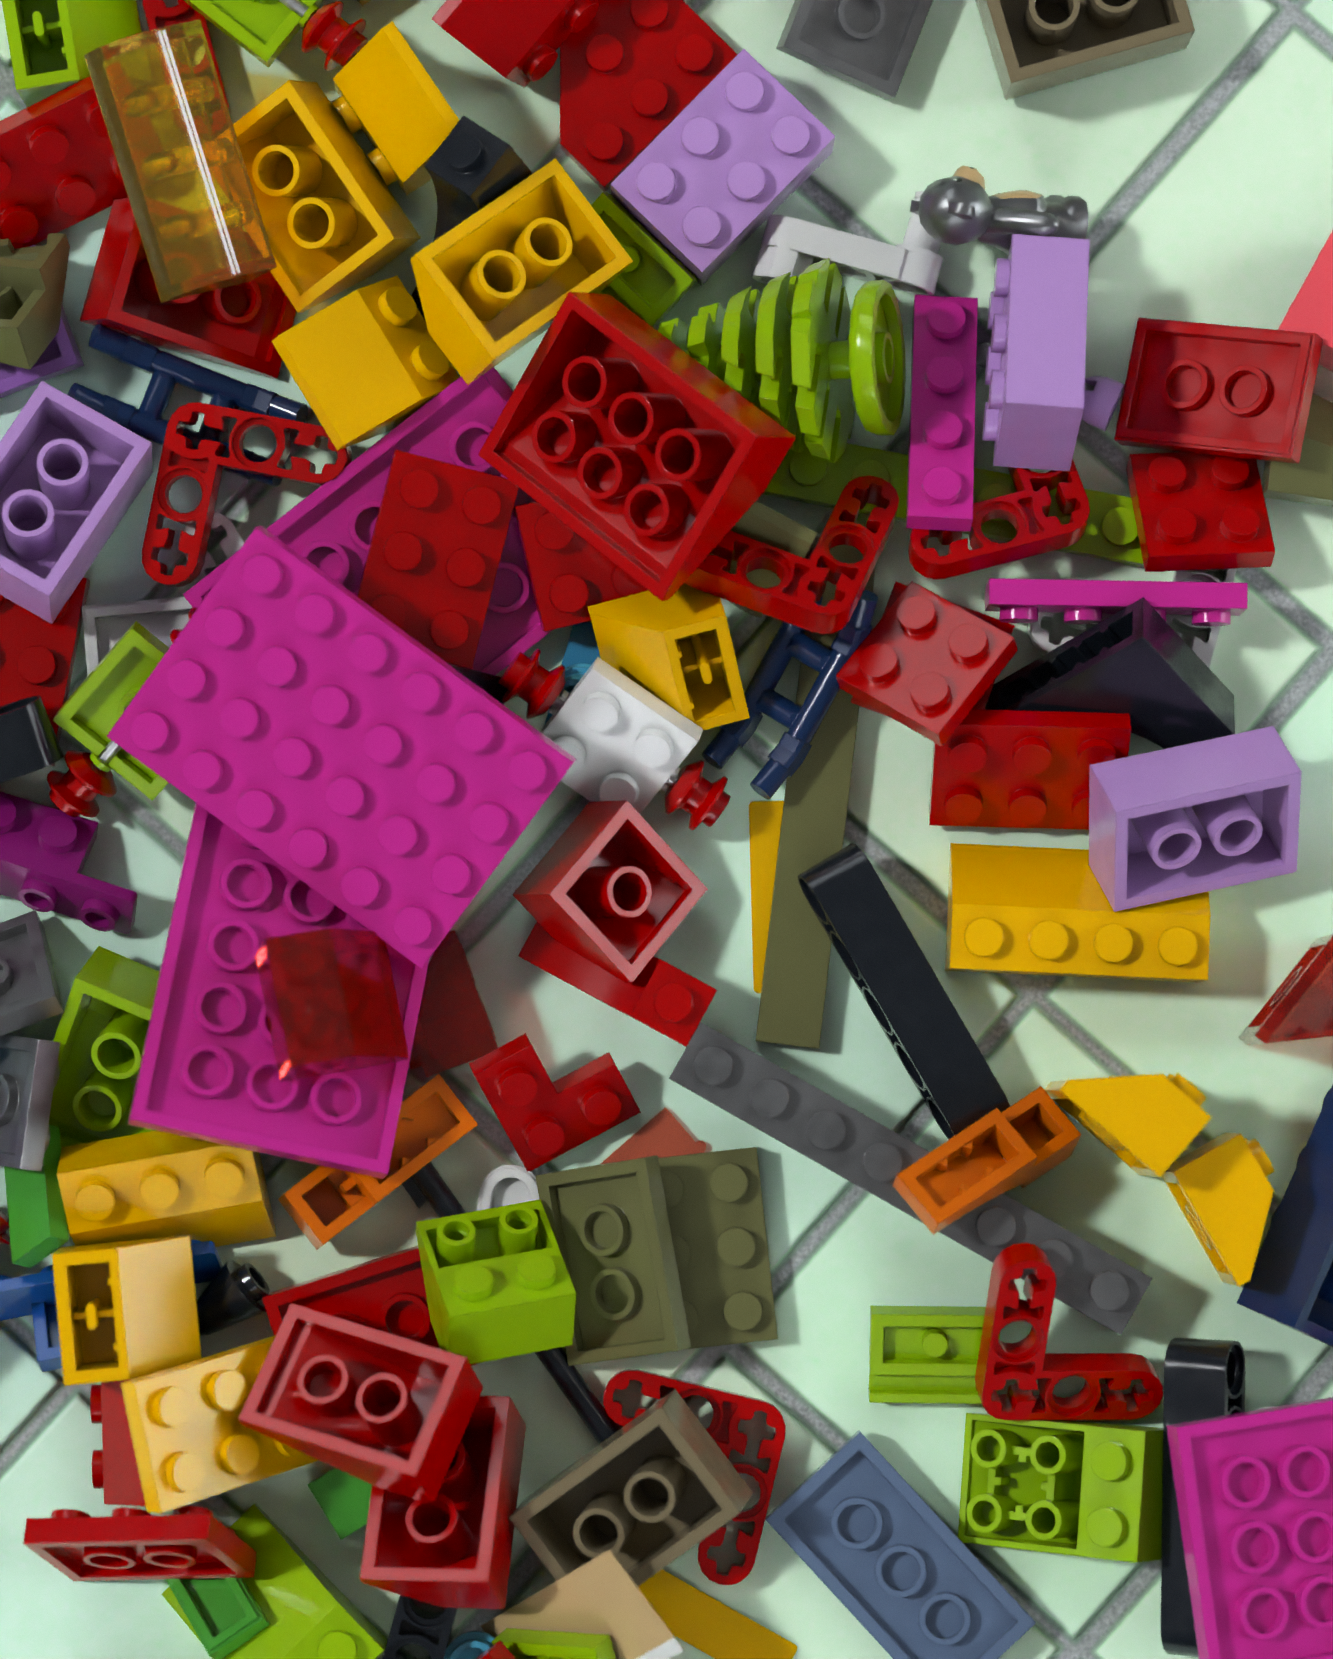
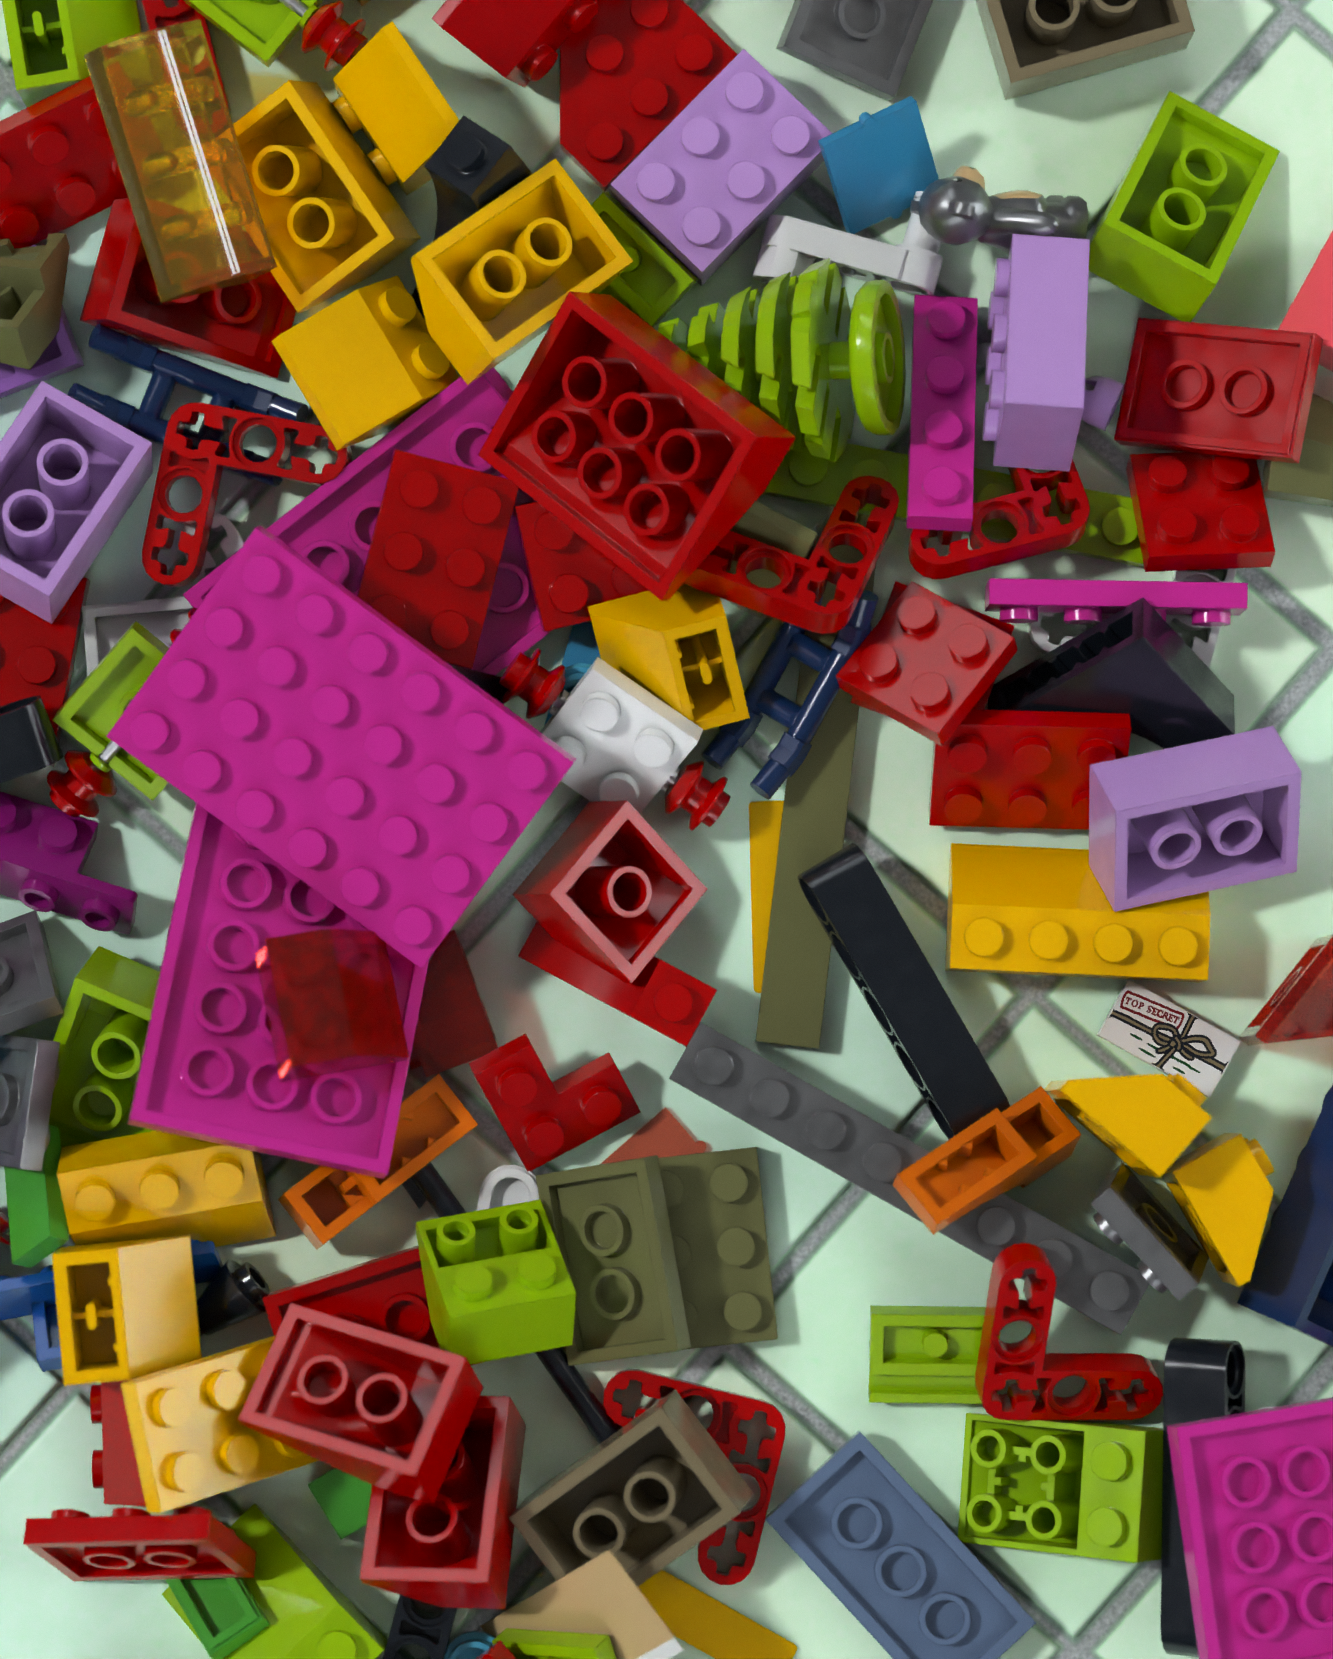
none -> dark azure piece [818,96,939,234]
none -> lime slope [1089,91,1280,322]
none -> flat silver plate [1091,1162,1209,1301]
none -> white tile [1096,979,1241,1098]

